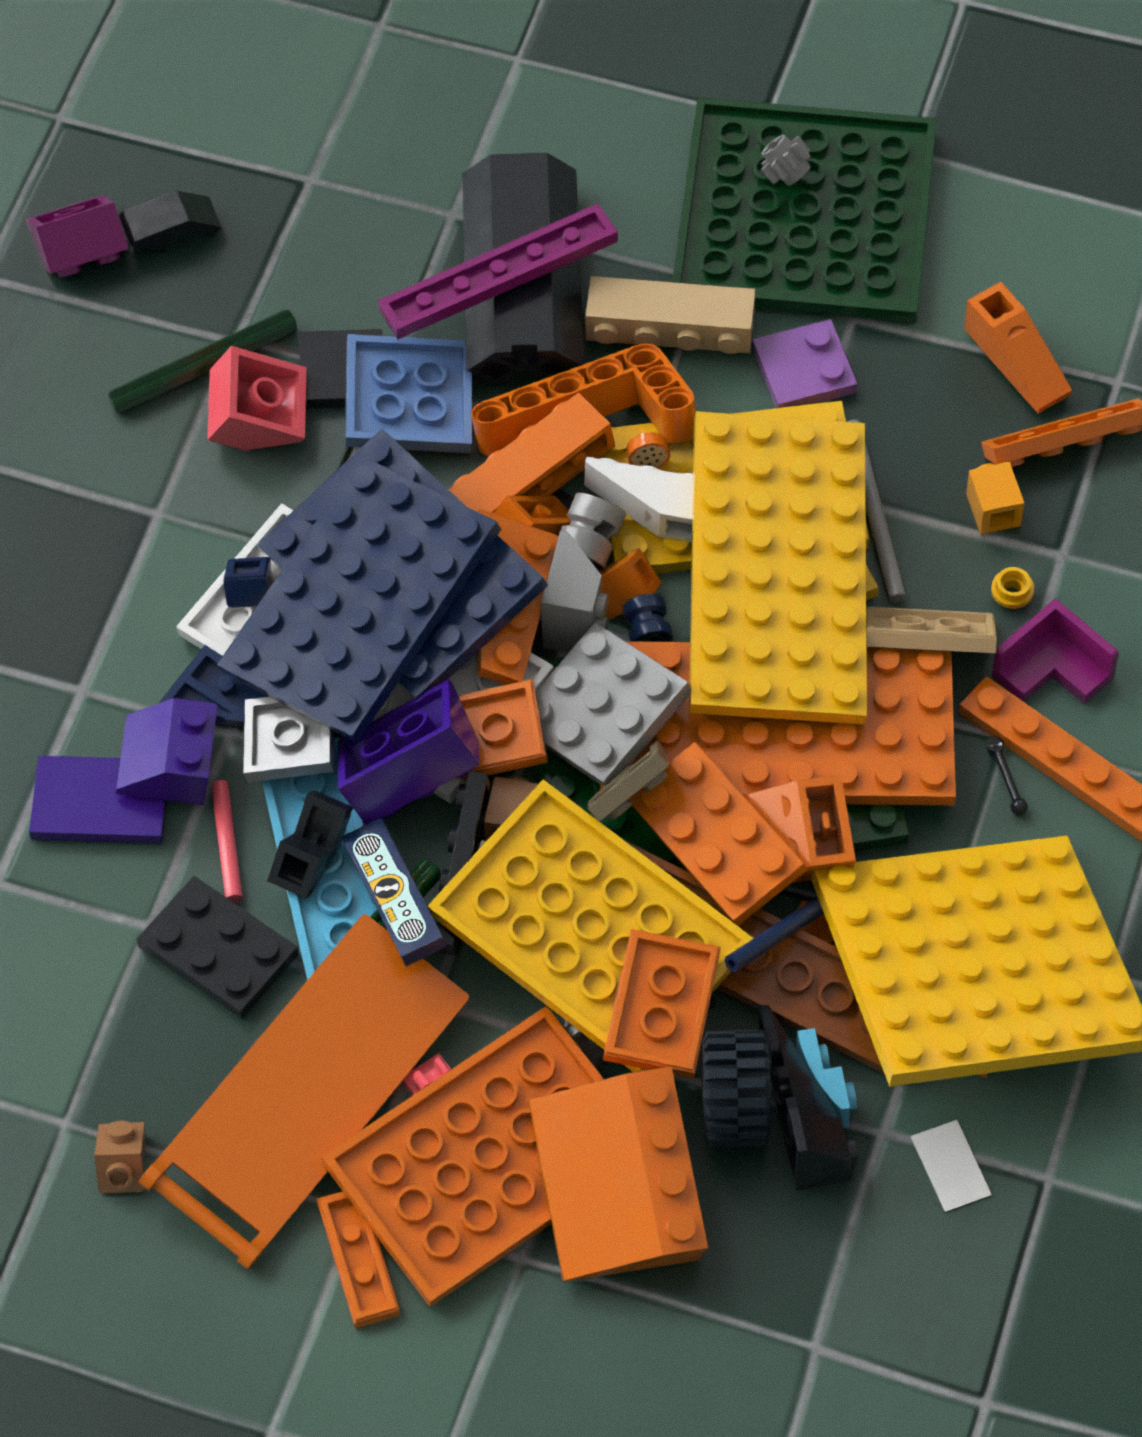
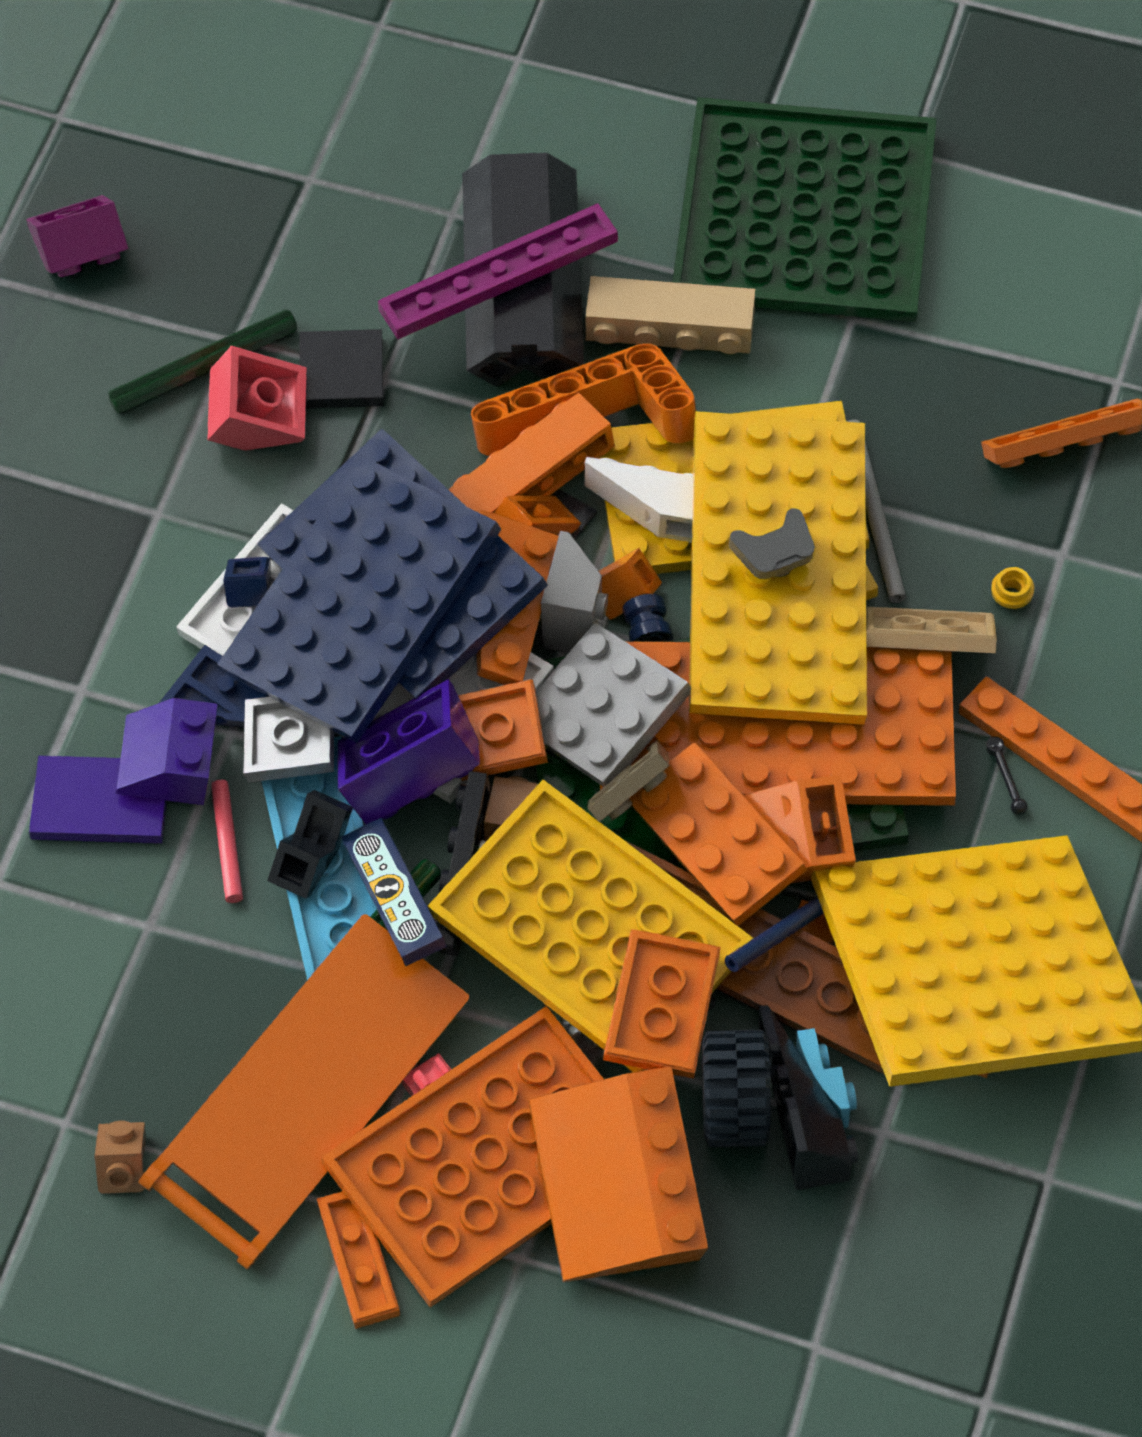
black slope [119,190,221,252] -> none
black plate [137,876,299,1019] -> none
medium blue plate [345,334,472,453] -> none
light grey wheel [559,493,627,570] -> none
tile [626,432,670,469] -> none
medium lavender plate [752,319,857,408] -> none
light grey gear [761,135,811,186] -> none
white sticker [910,1120,992,1212] -> none
orange slope [964,282,1072,414] -> none
light orange brick [966,462,1024,535] -> none
magenta panel [992,598,1119,704] -> none
none -> dark grey piece [728,508,815,579]

